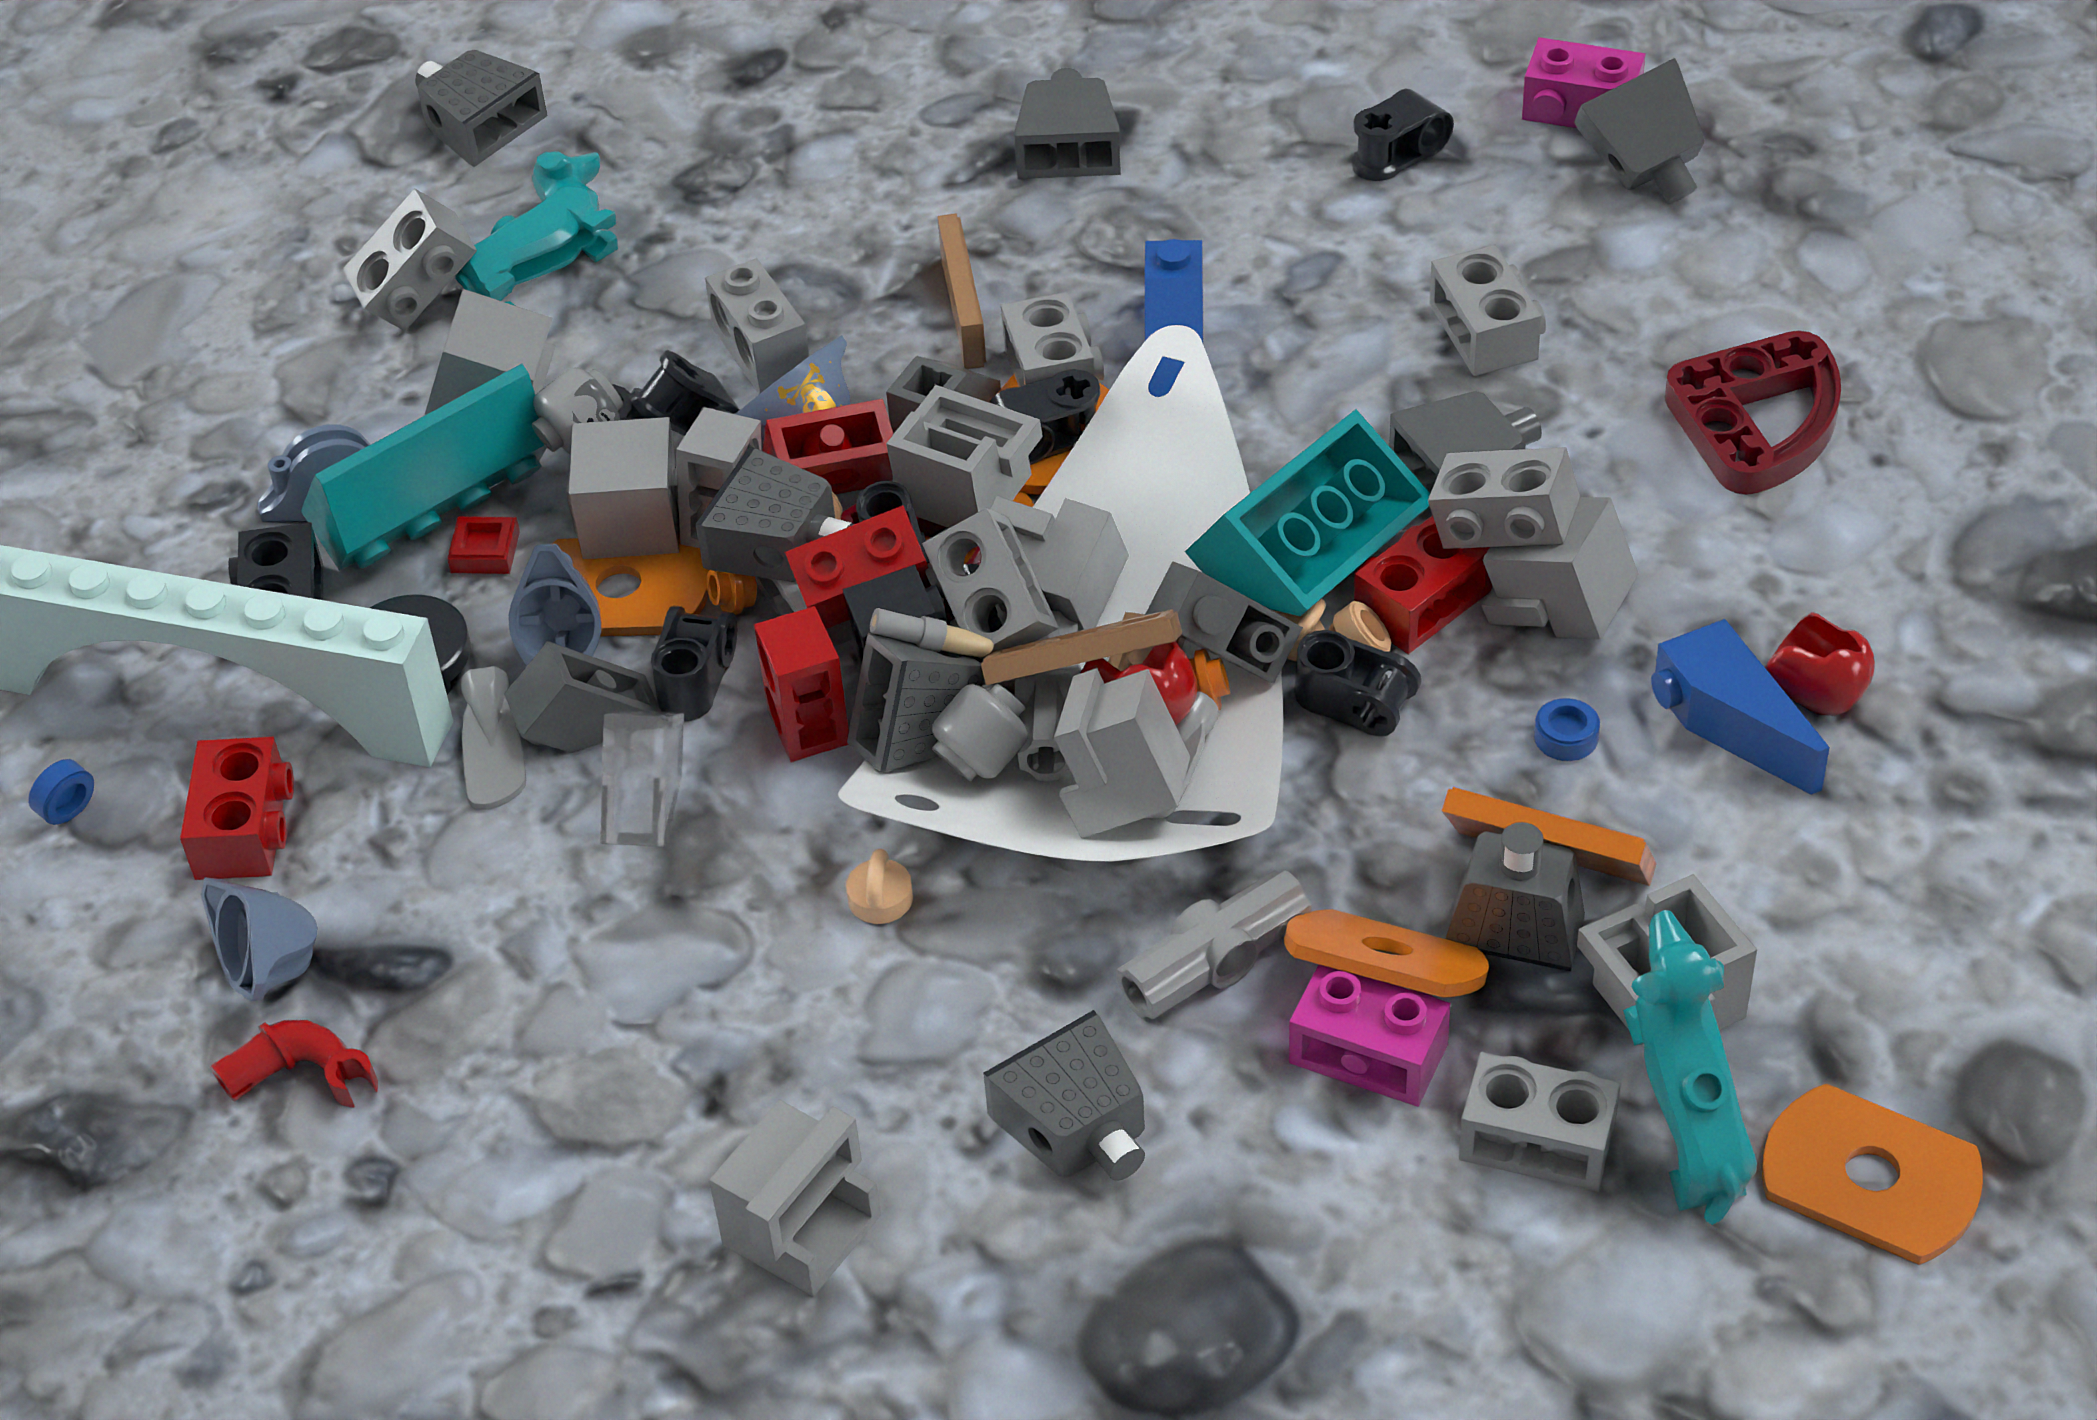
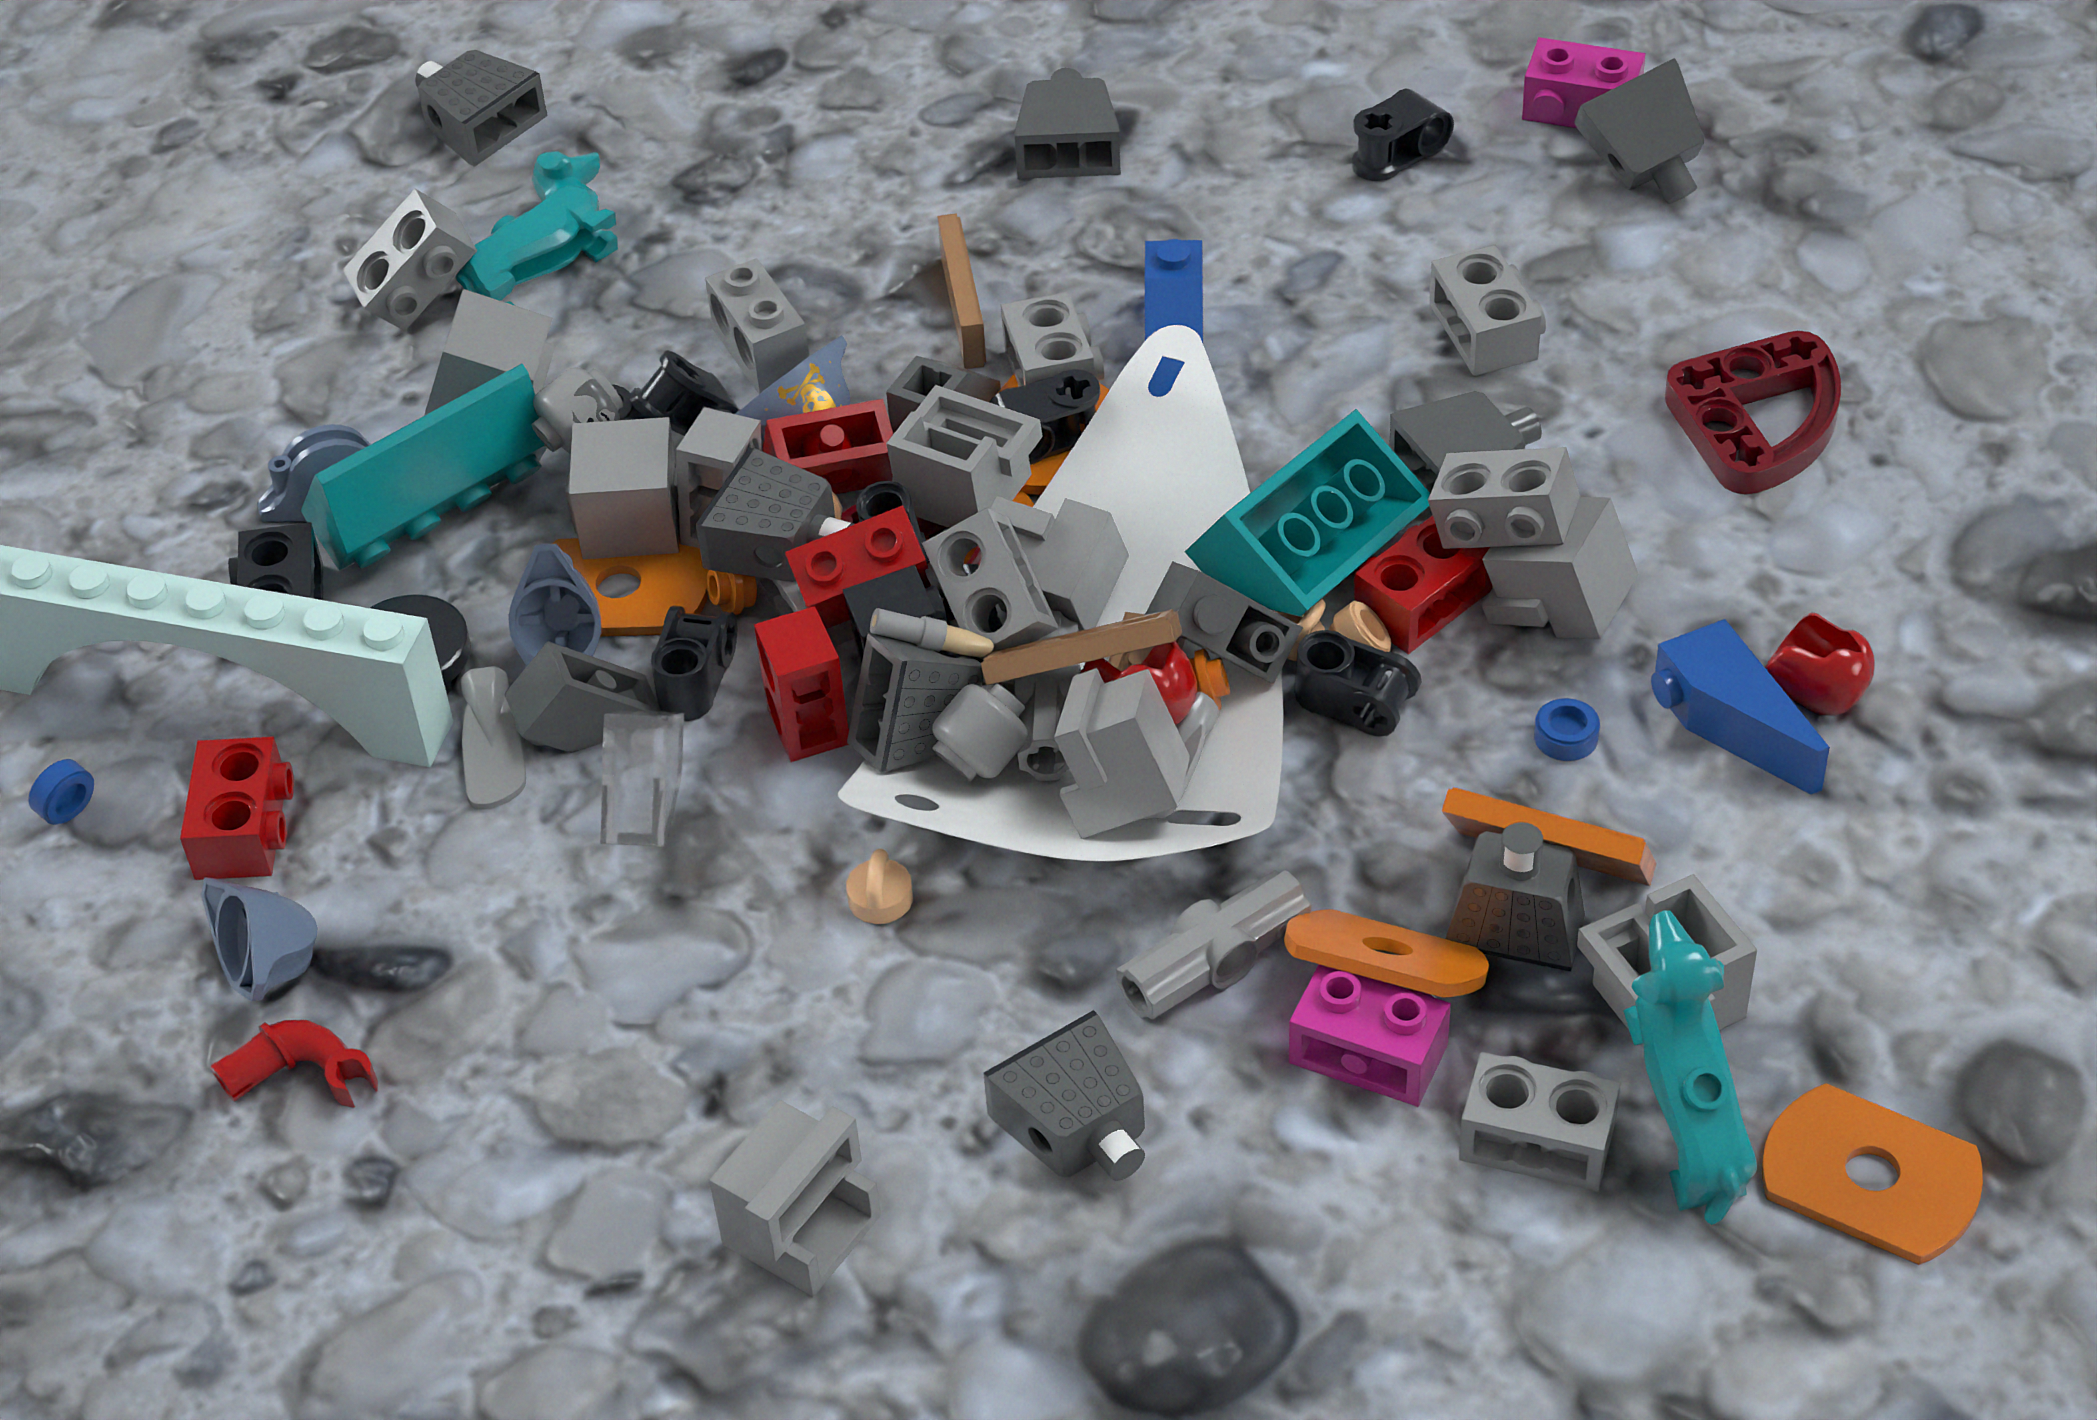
red tile [447,516,520,574] -> none

